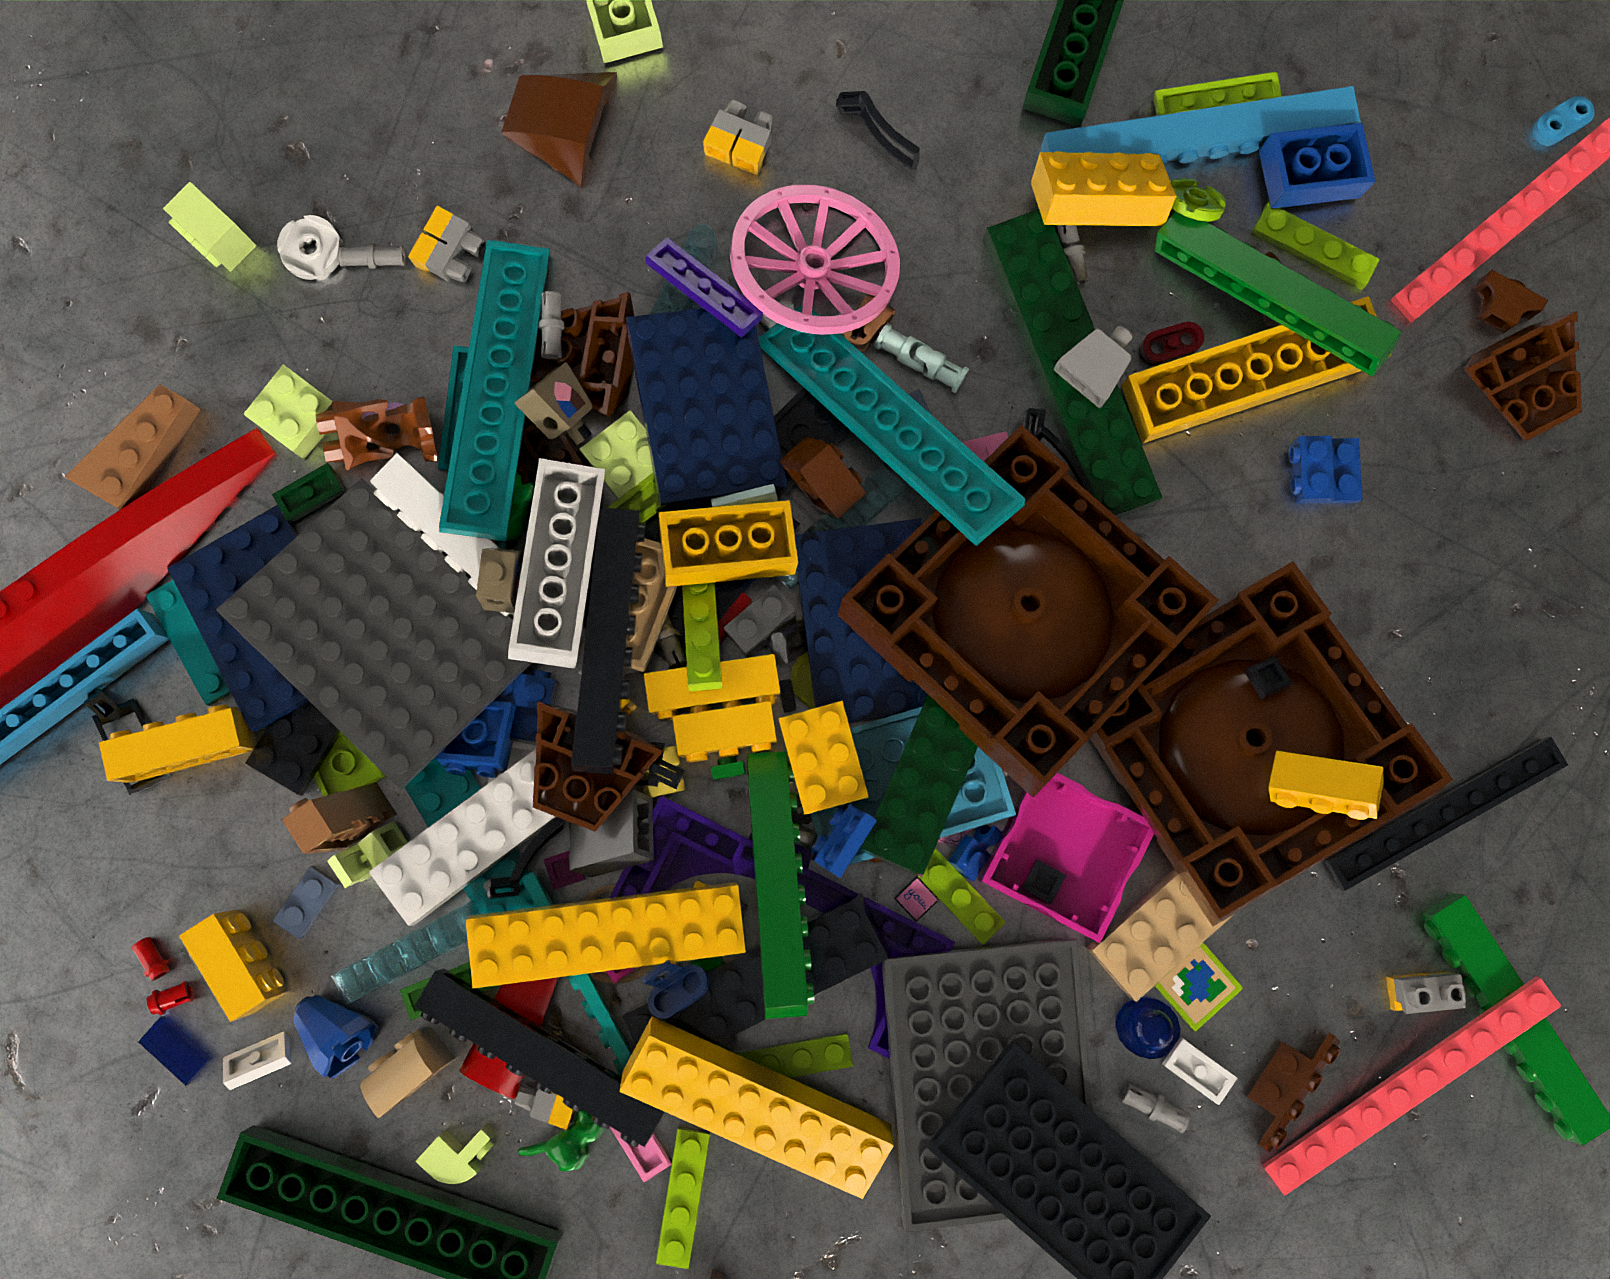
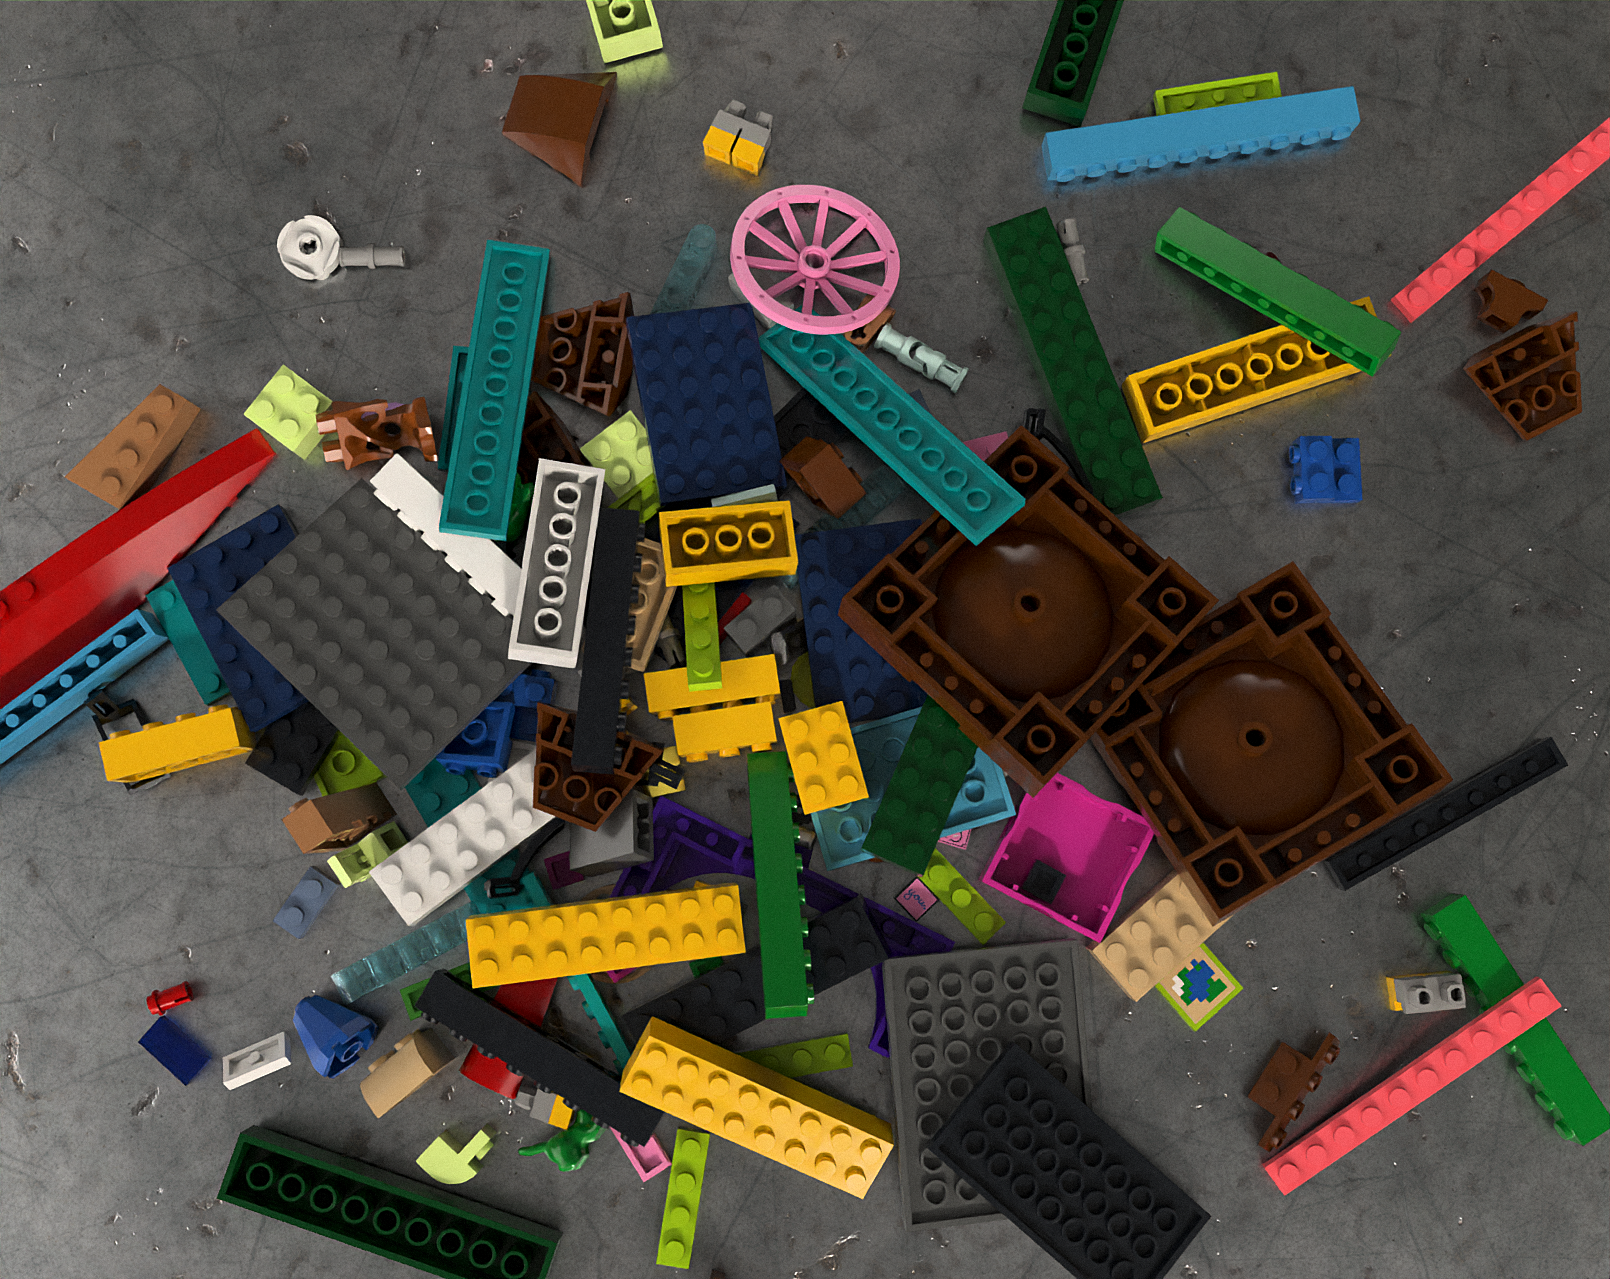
red pin [131,937,170,981] -> none
yellowish green brick [163,182,257,272] -> none
yellow brick [179,910,286,1022] -> none
dark green plate [272,463,346,523] -> none
light grey hips [408,205,486,283] -> none
dark tan torso [476,548,524,613] -> none
dark tan torso [514,362,592,445] -> none
light grey pin [539,291,564,359] -> none
dark blue bracket [642,960,710,1019] -> none
dark purple plate [645,237,763,338] -> none
green plate [711,756,746,780] -> none
blue plate [810,804,877,878] -> none
black sword [836,91,920,170] -> none
blue plate [948,824,1003,882] -> none
yellow brick [1031,151,1176,226] -> none
light grey torso [1053,326,1132,409] -> none
clear blue hat [1115,997,1181,1059] -> none
light grey pin [1121,1082,1191,1133] -> none
dark red plate [1140,321,1204,365] -> none
white plate [1162,1037,1238,1105] -> none
lime tile [1171,178,1226,222] -> none
black tile [1244,656,1292,700] -> none
lime plate [1251,202,1380,290] -> none
blue brick [1259,123,1376,209] -> none
yellow brick [1269,751,1383,820] -> none
dark azure plate [1532,96,1595,146] -> none

